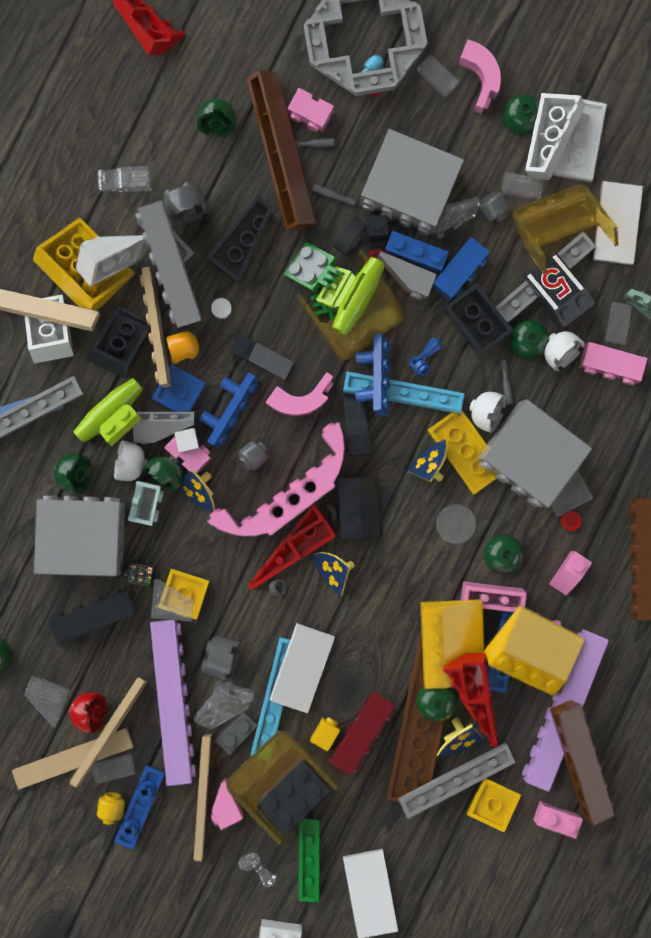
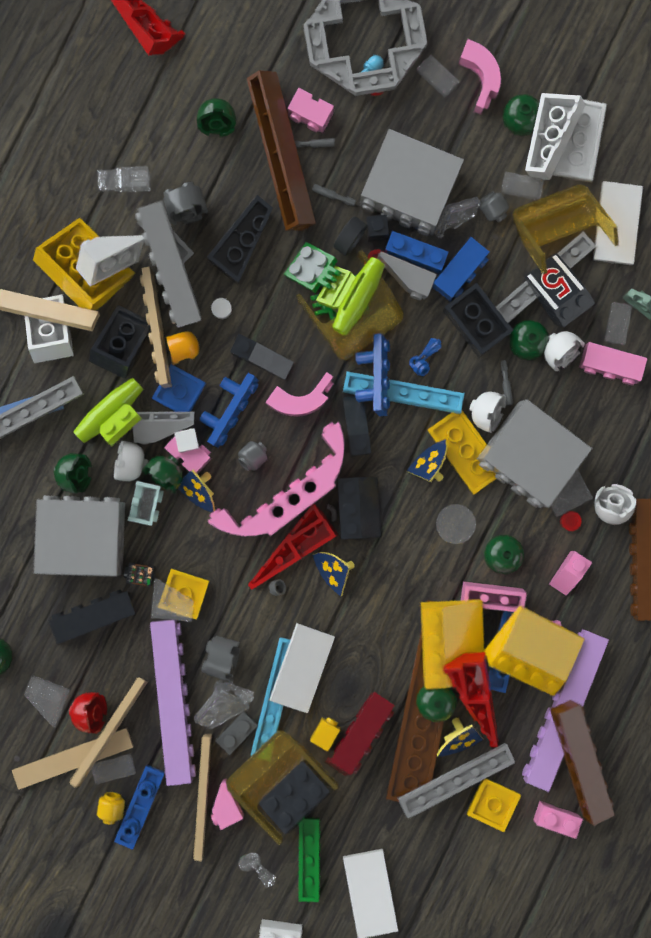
none -> white cylinder [594,484,636,525]

